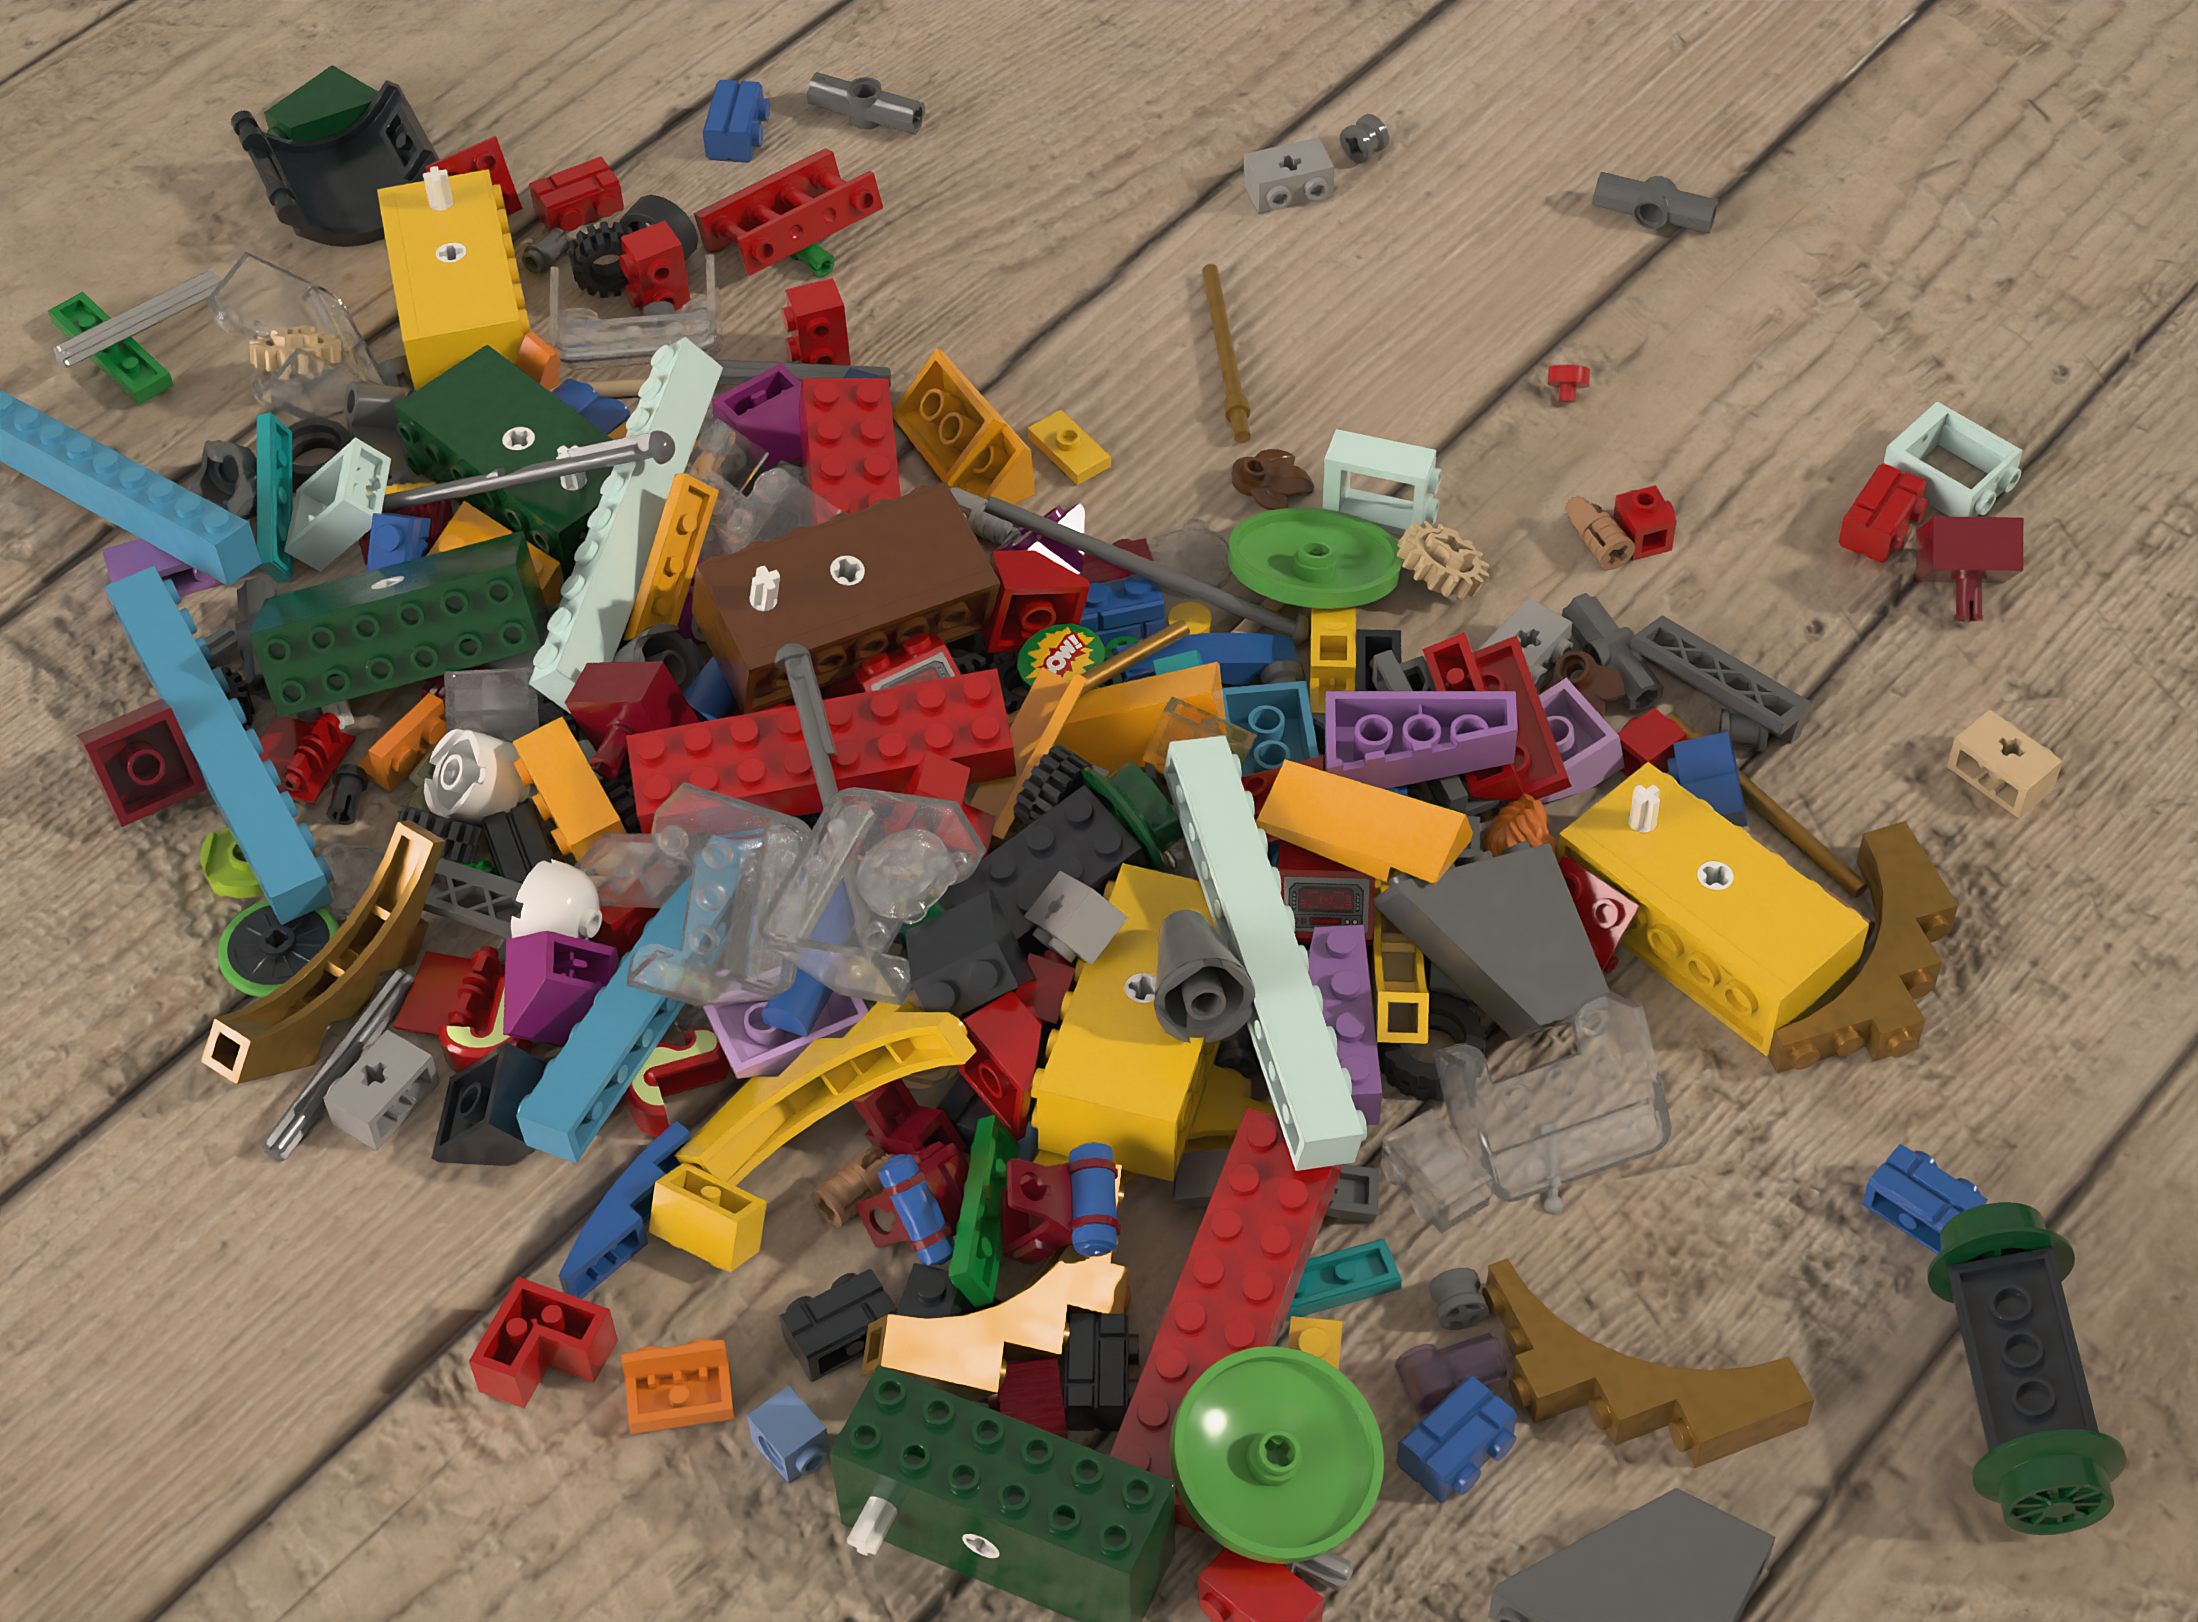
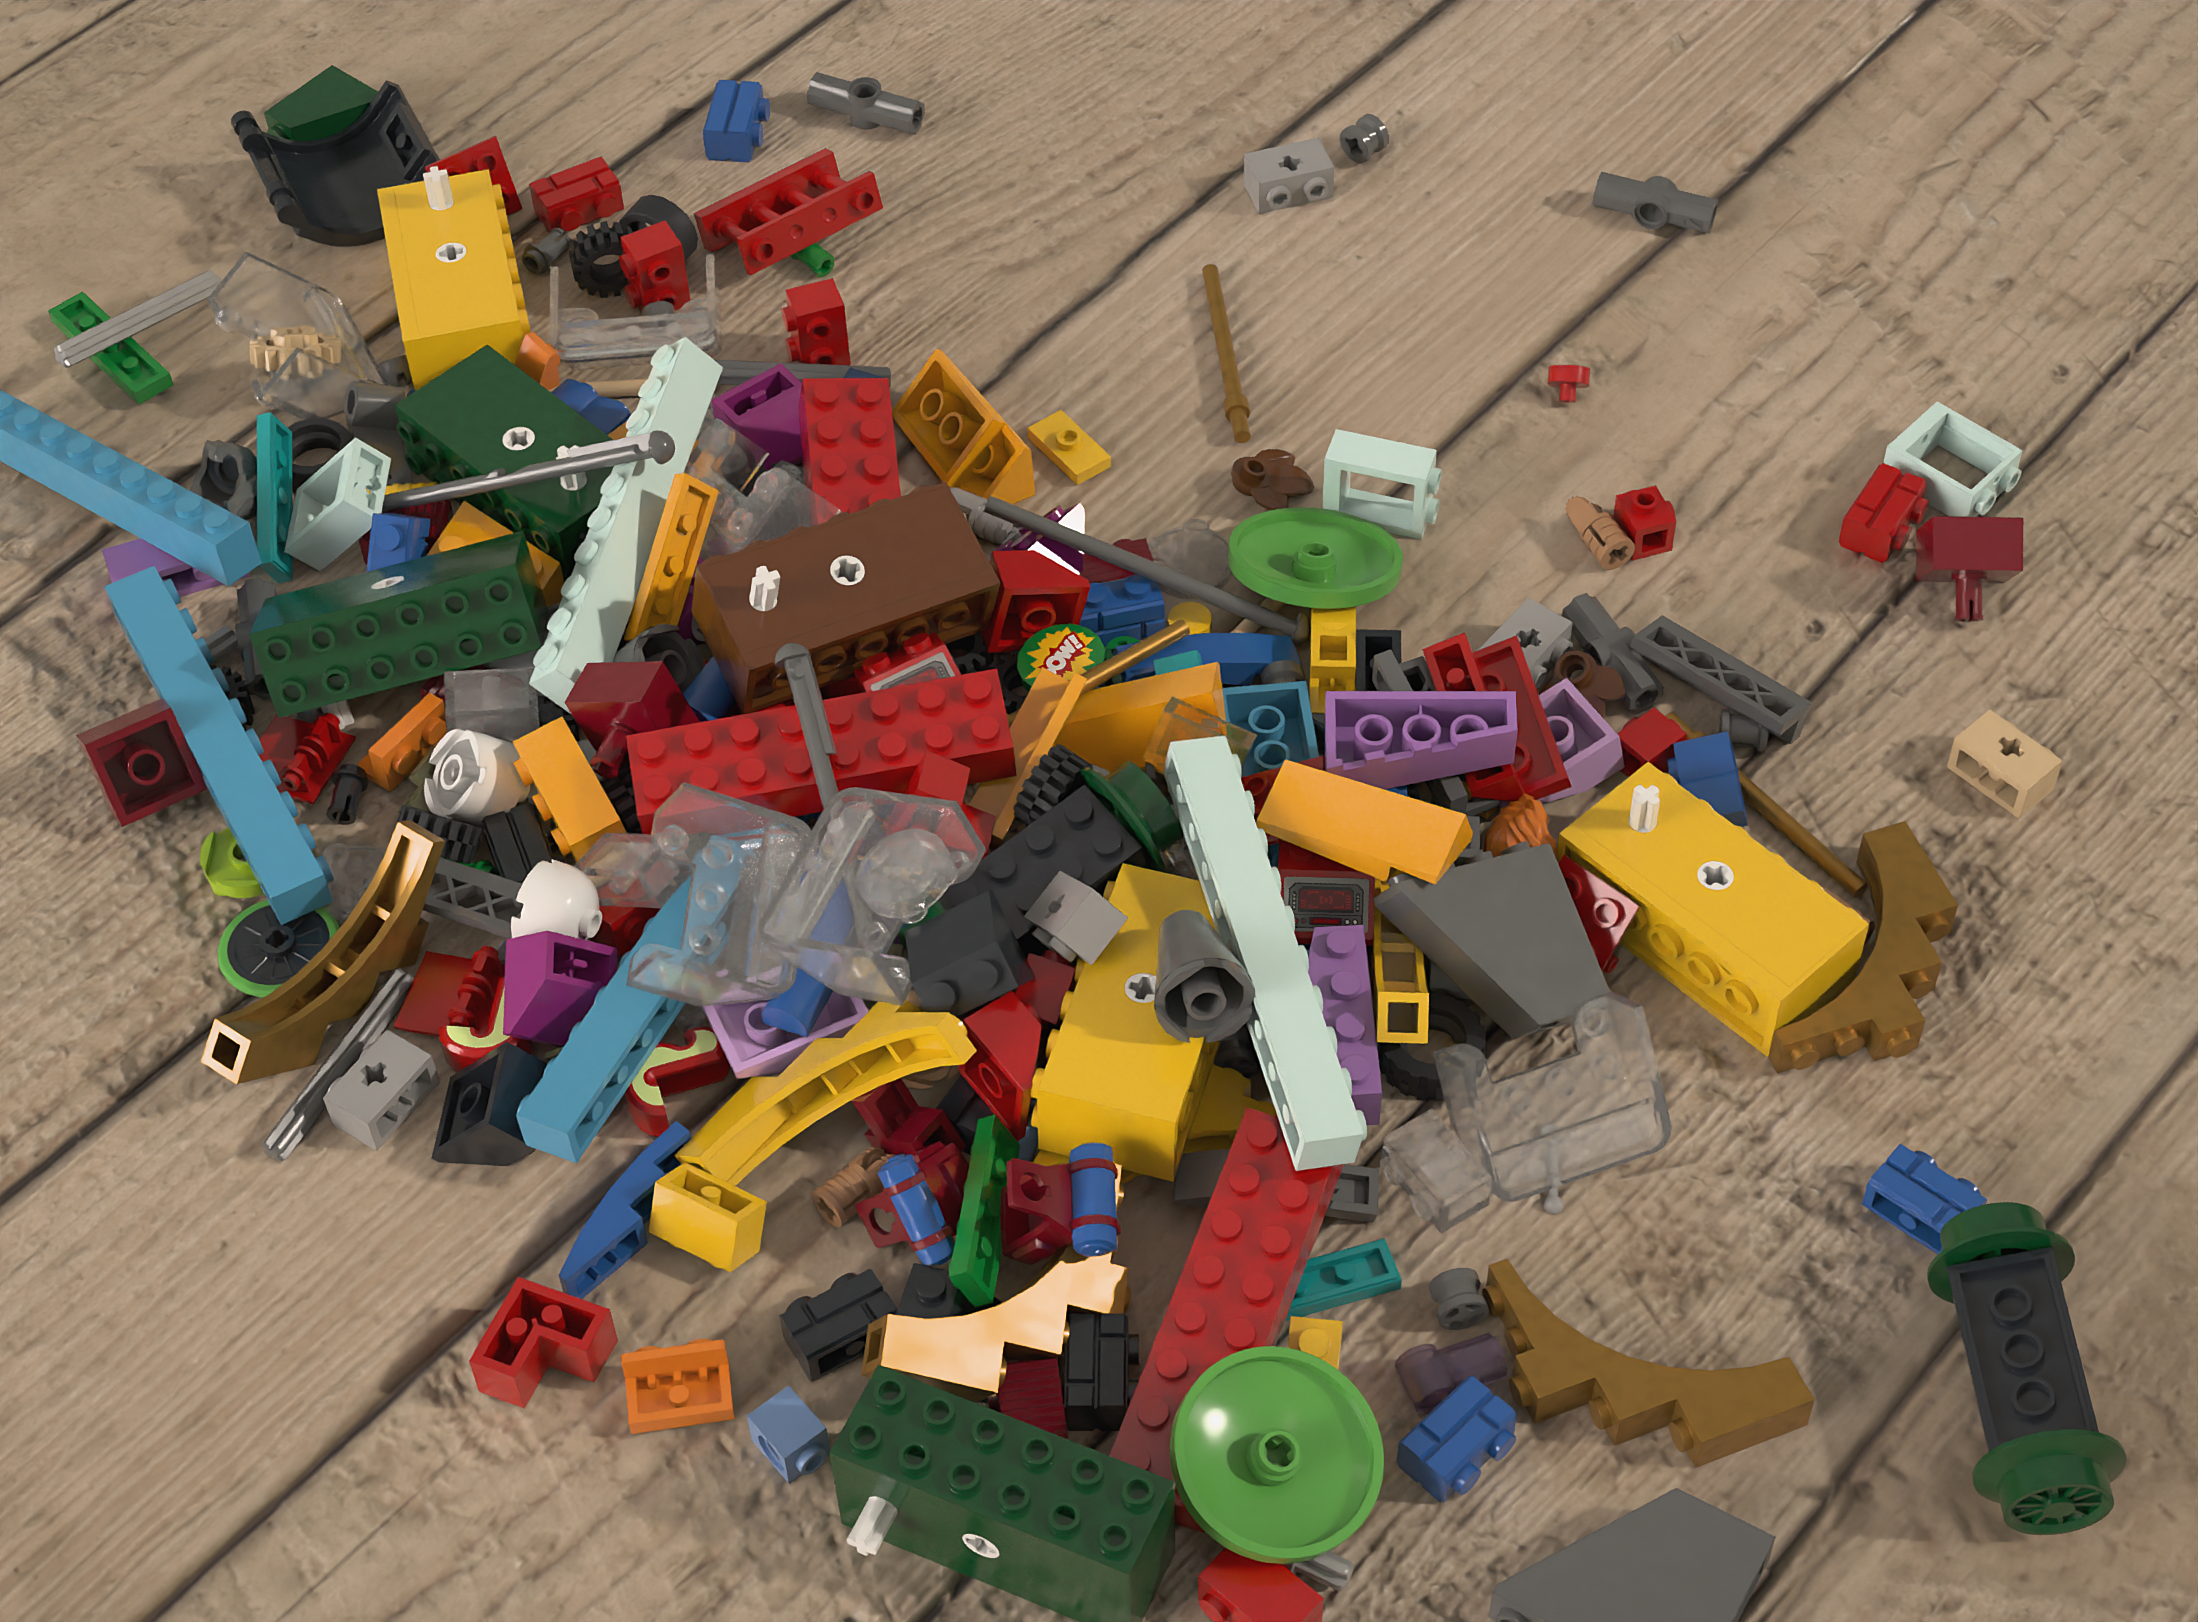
tan gear [1397,521,1490,600] -> none

